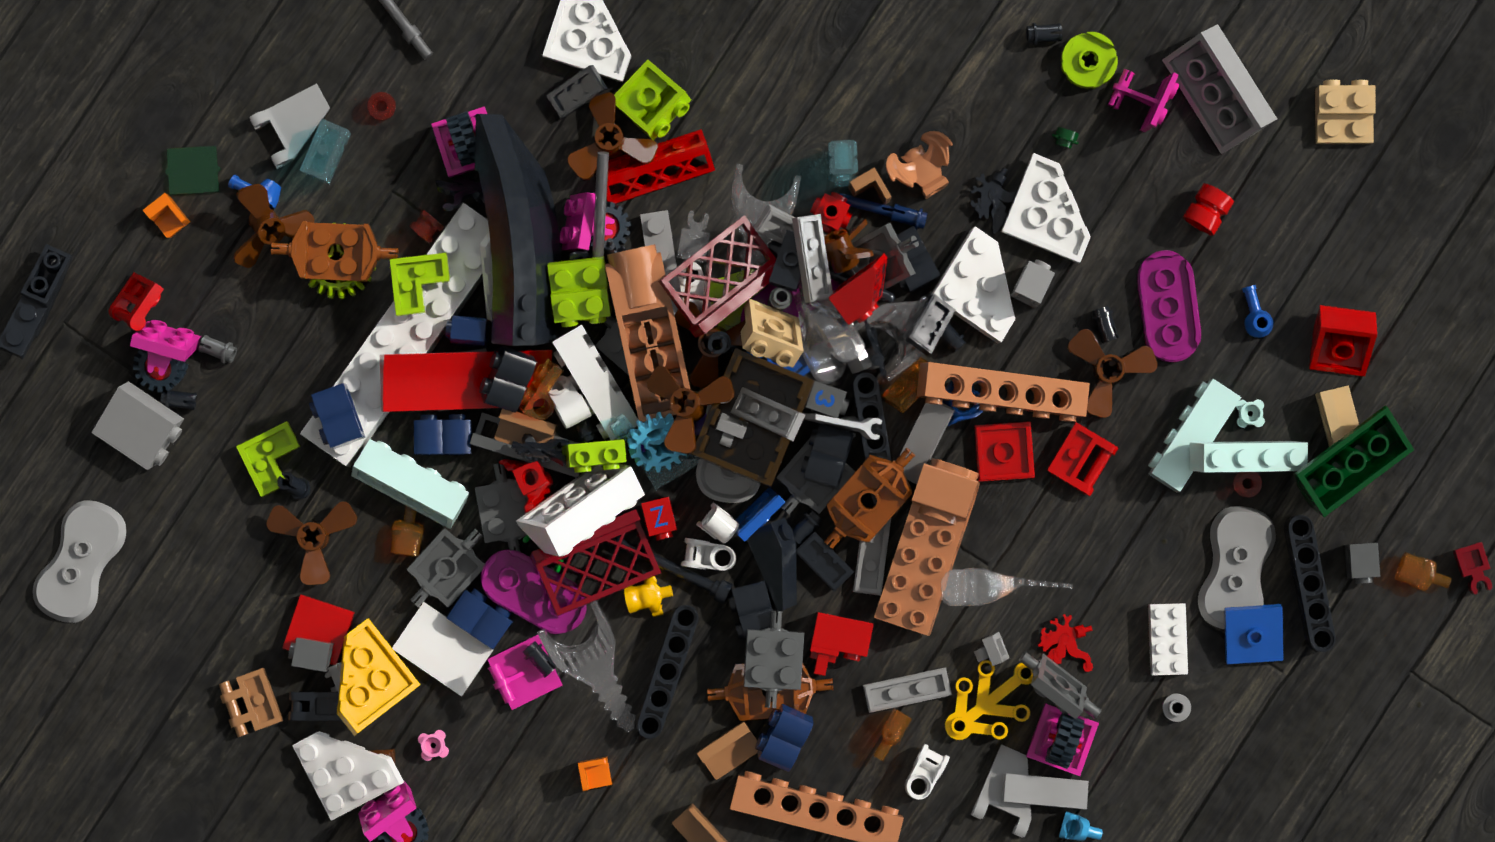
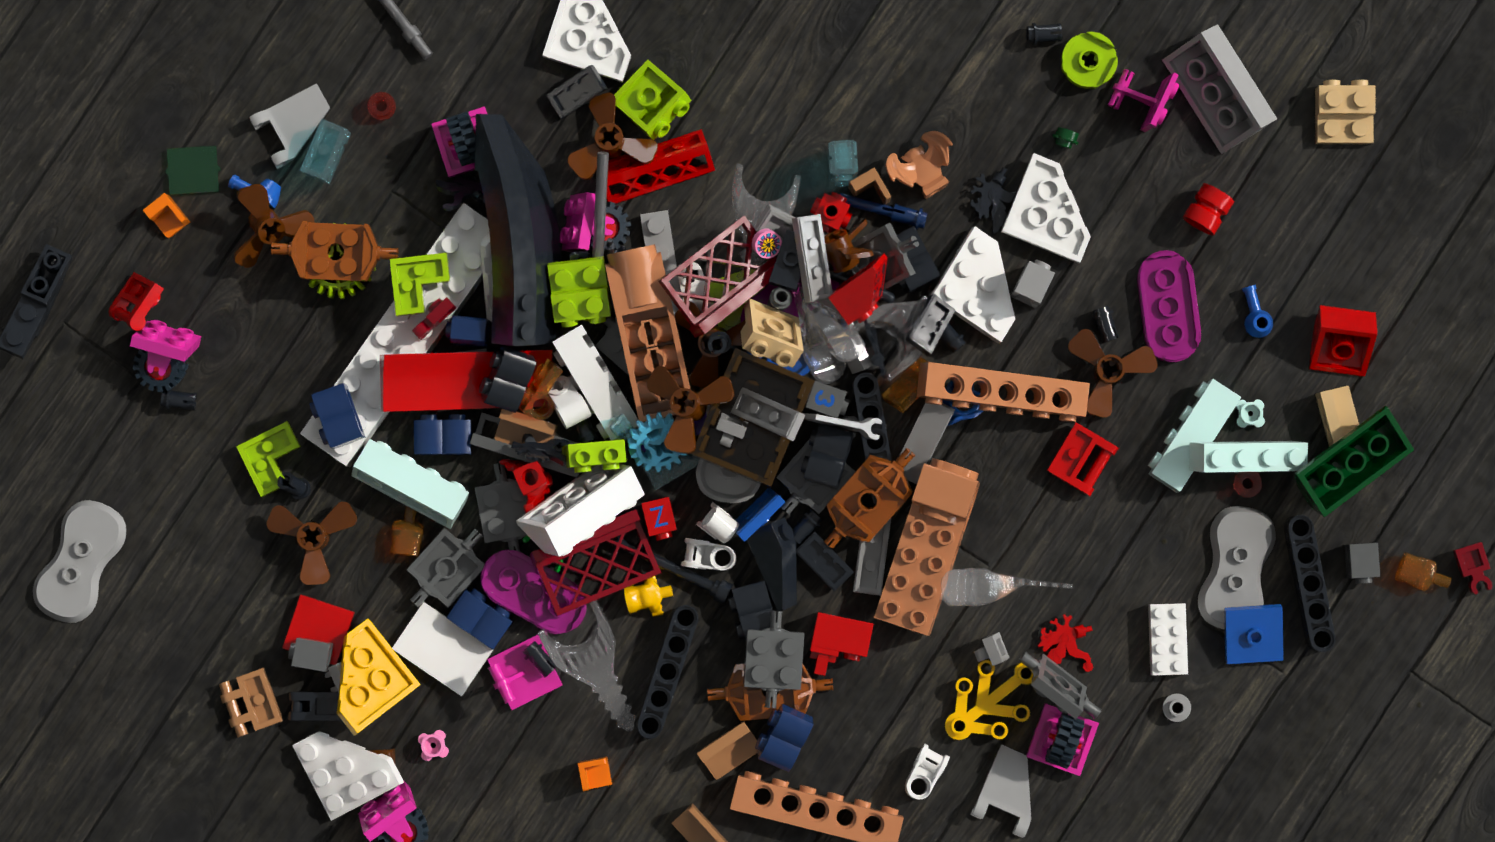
light grey brick [92,381,184,470] -> none
dark grey pin [199,335,237,364] -> none
clear red wheel [409,209,444,244] -> none
clear plate [677,210,710,262] -> none
light grey tile [863,667,952,713] -> none
clear orange piece [873,708,912,761] -> none
red tile [974,422,1035,482] -> none
light grey tile [1002,773,1089,810] -> none
dark azure piece [1059,812,1103,841] -> none
none -> dark red plate [412,297,457,340]
none -> tile [752,228,782,259]

